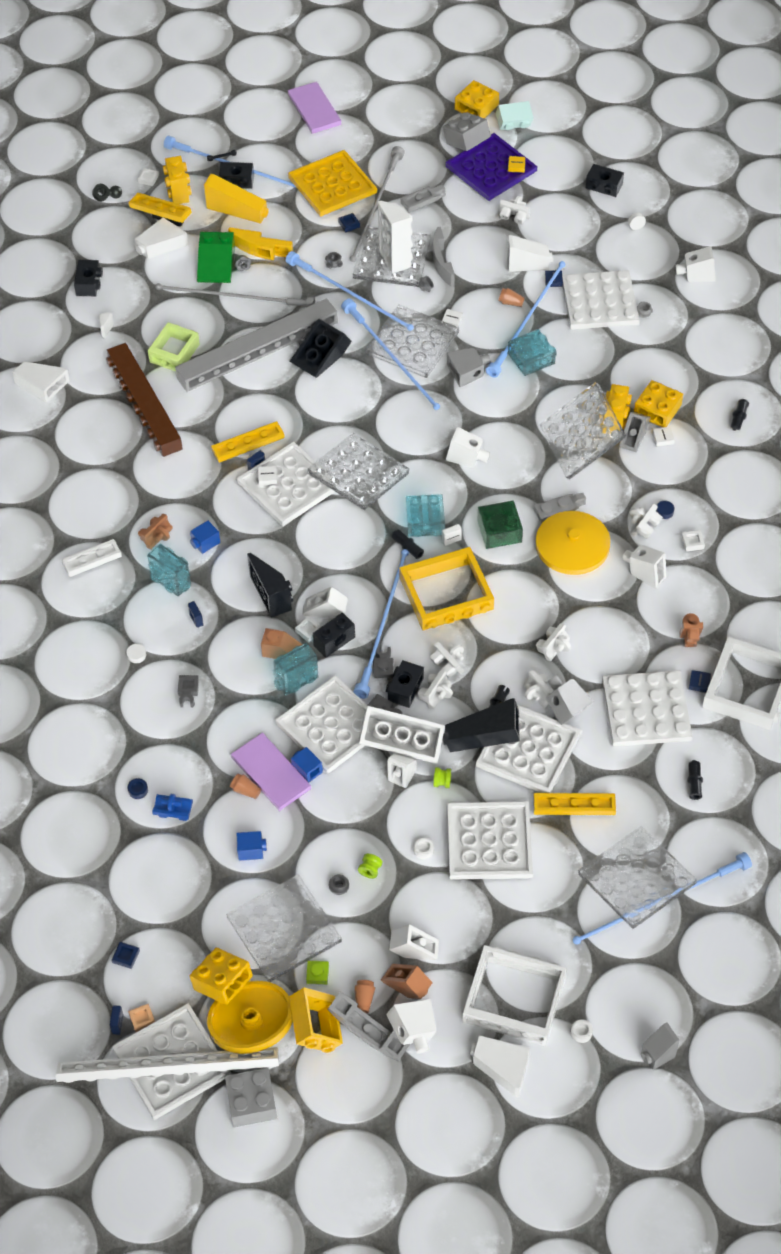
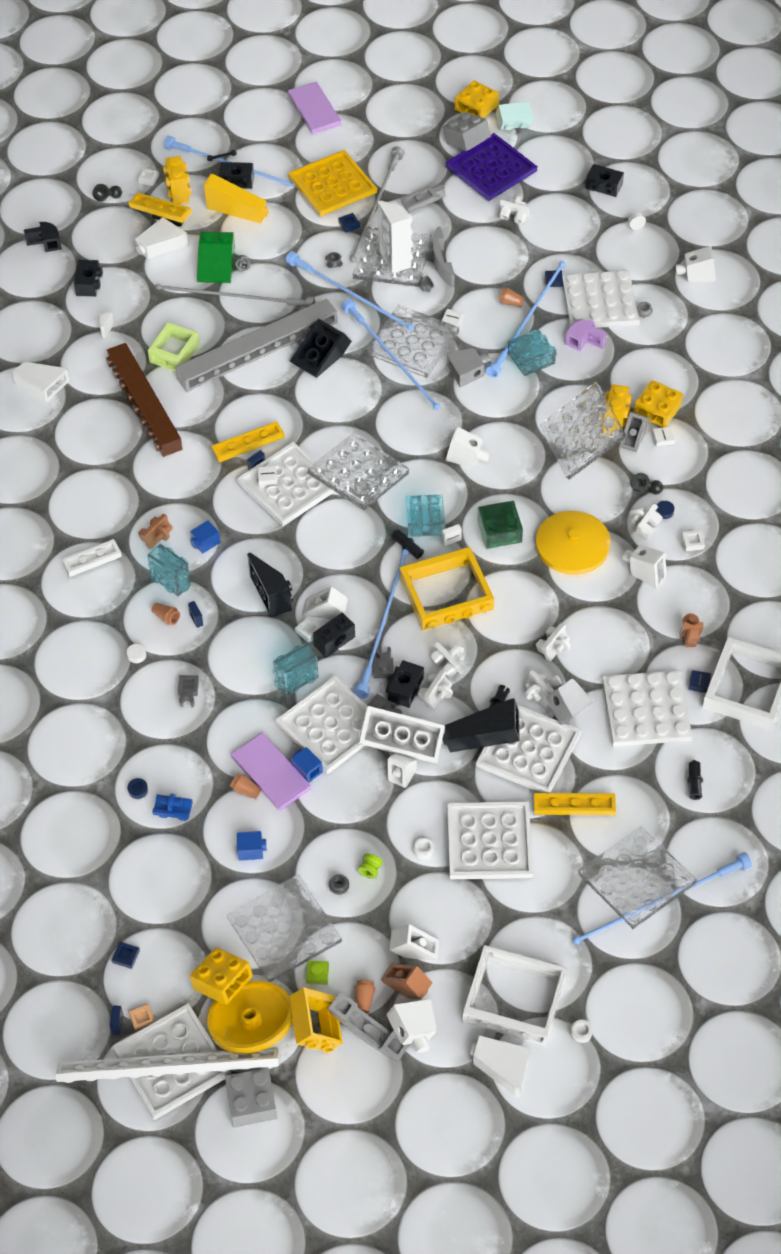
yellow slope [228,227,293,260] -> none
nougat slope [261,628,304,663] -> none
lime wheel [434,767,452,789] -> none
white slope [507,235,553,272] -> none
yellow tile [508,156,525,173] -> none
light grey hinge [534,493,586,523] -> none
light grey slope [641,1022,679,1070] -> none
black axle [730,399,749,431] -> none
none -> black brick [24,222,62,252]
none -> nougat cone [151,603,180,625]
none -> lavender brick [565,320,607,351]
none -> pearl dark grey plate [630,473,663,495]

